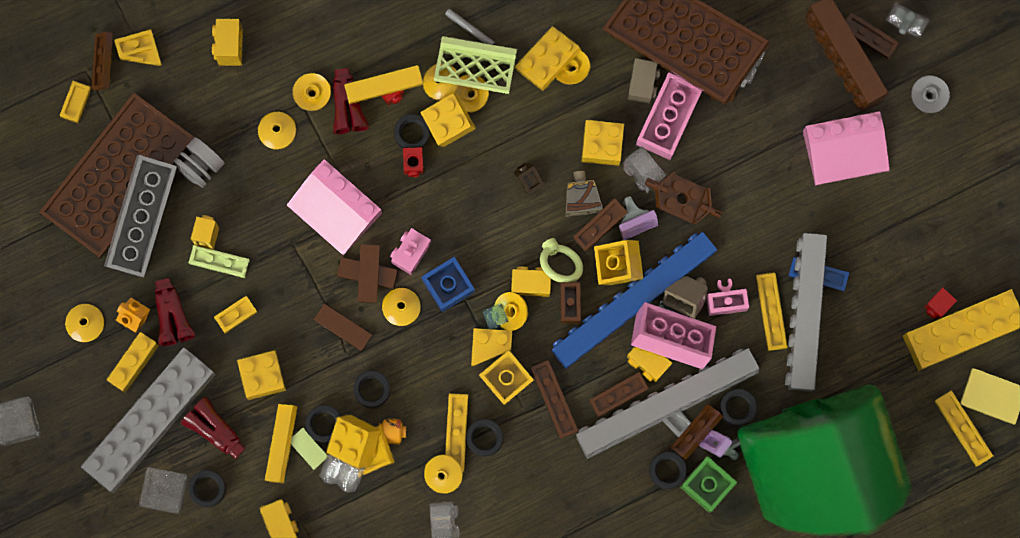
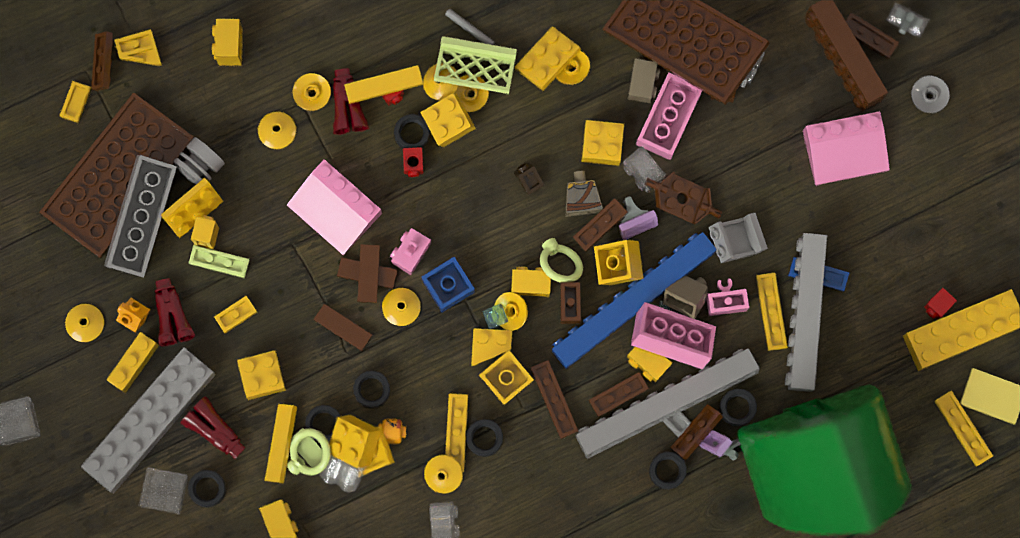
bright green brick [680,456,737,513] -> none
none -> yellow plate [161,178,223,238]
none -> yellowish green piece [287,429,331,475]
none -> light grey panel [709,213,768,263]

